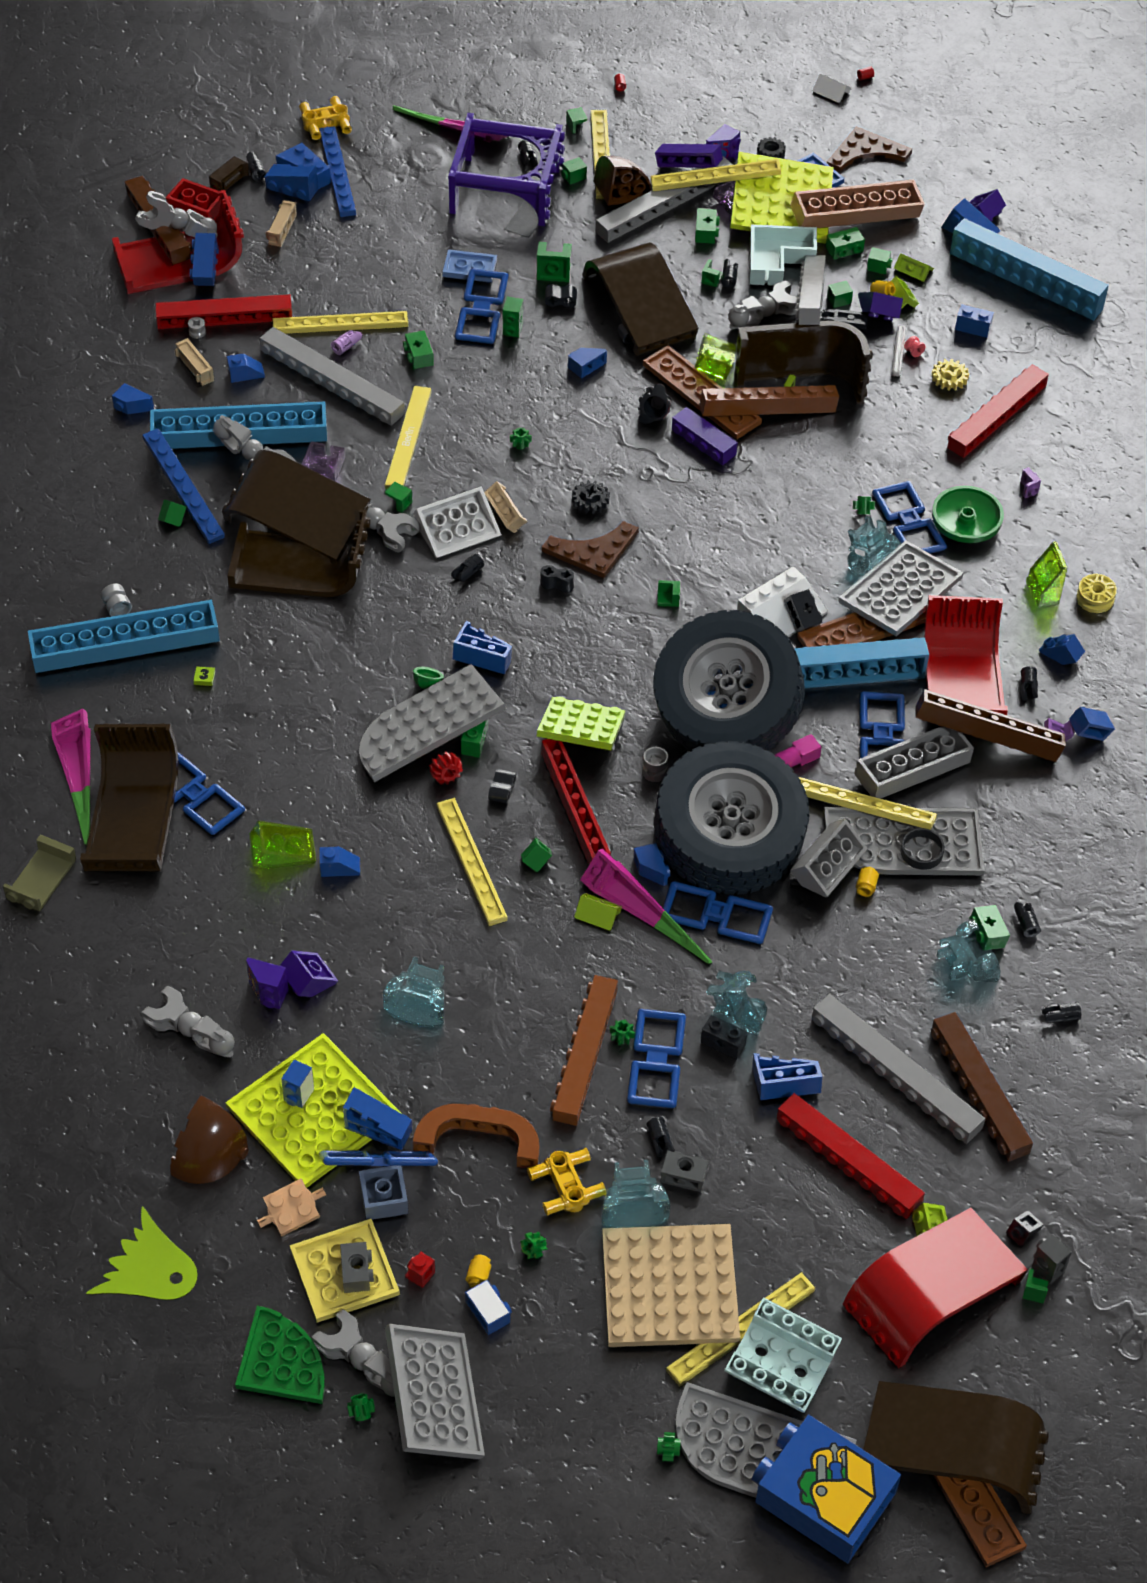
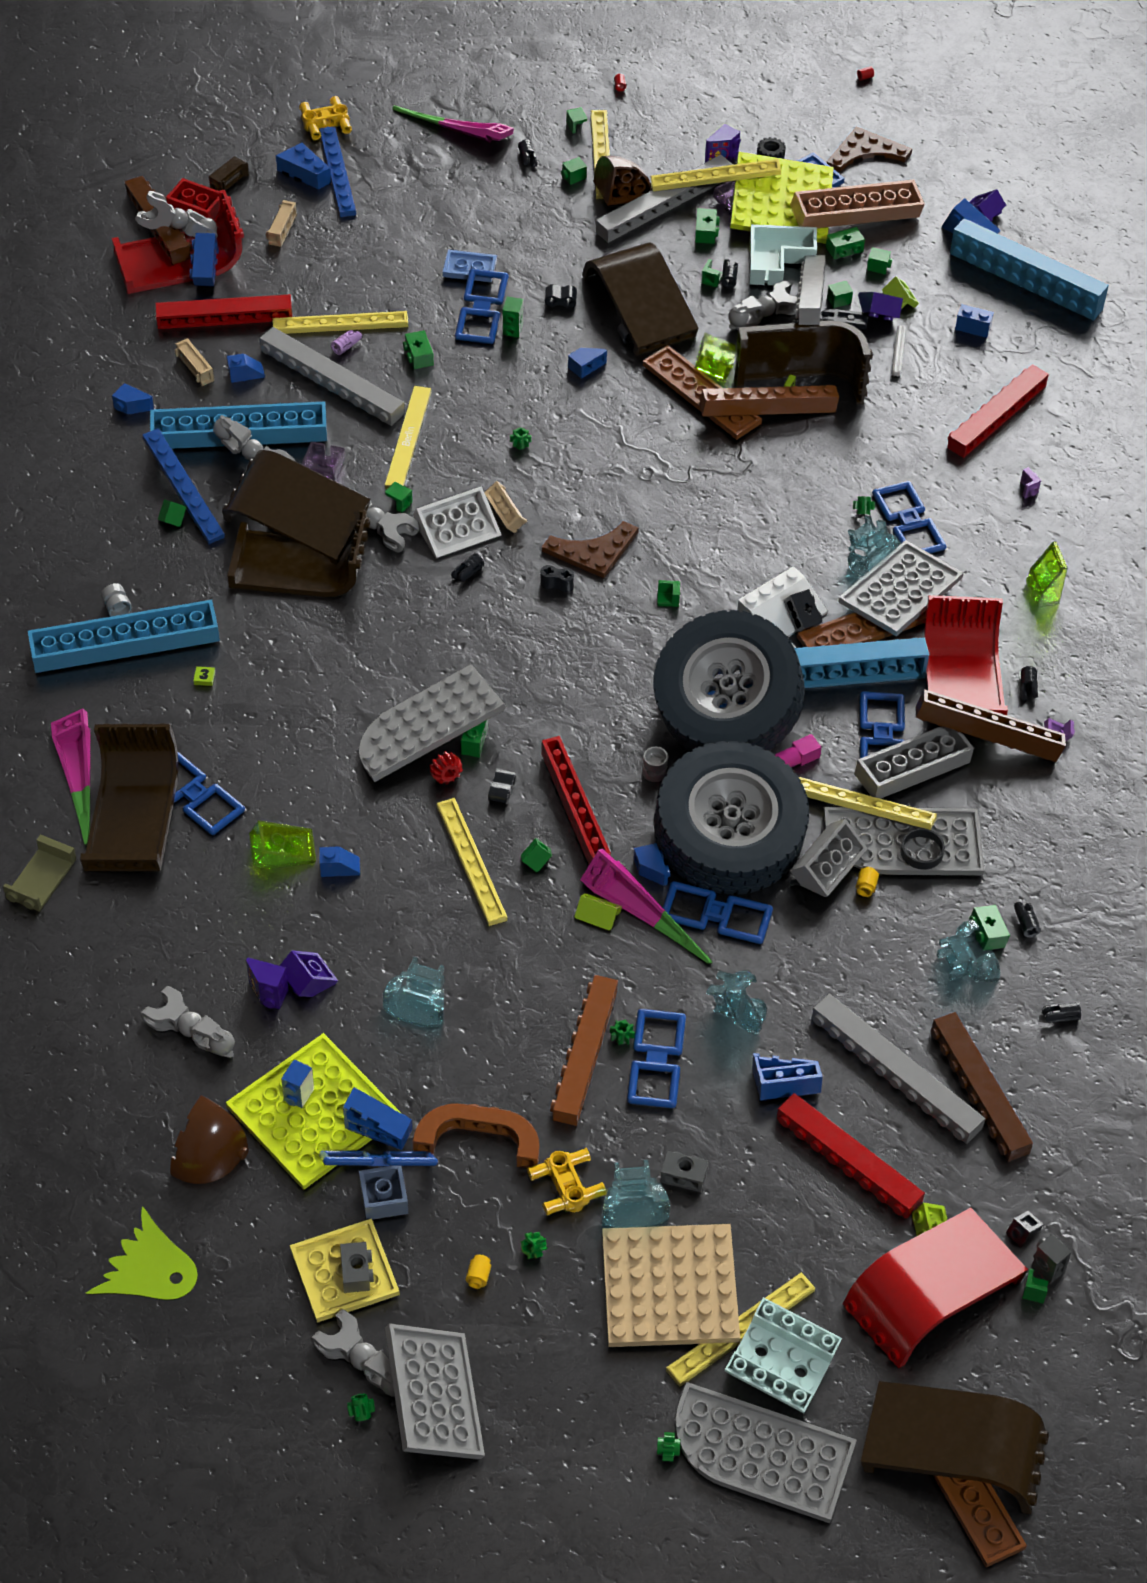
light grey wheel [188,317,206,339] -> none
green plate [235,1305,325,1404] -> none
black hinge [246,152,266,181] -> none
light nougat plate [257,1178,326,1236] -> none
blue wedge [265,164,318,202] -> none
red brick [405,1251,435,1288] -> none
green piece [413,666,444,689] -> none
dark purple arch [448,113,565,226] -> none
blue wedge [452,620,512,674] -> none
brick [465,1280,512,1335] -> none
sticker [504,200,552,238] -> none
green panel [537,241,572,282] -> none
lime plate [537,697,626,750] -> none
black gear [572,480,610,514] -> none
black piece [638,383,672,424] -> none
black hinge [646,1117,675,1158] -> none
dark purple brick [655,144,723,168] -> none
dark purple brick [672,407,738,465] -> none
black brick [701,1015,748,1060] -> none
blue brick [751,1414,901,1564] -> none
white panel [813,74,851,103] -> none
yellow brick [870,280,896,296] -> none
lime panel [894,253,934,282] -> none
coral wheel [904,336,926,358] -> none
light yellow gear [931,359,969,391] -> none
green dish [932,486,1004,543] -> none
blue slope [1039,634,1085,665] -> none
blue brick [1069,707,1115,741] -> none
light yellow wheel [1076,574,1117,613] -> none

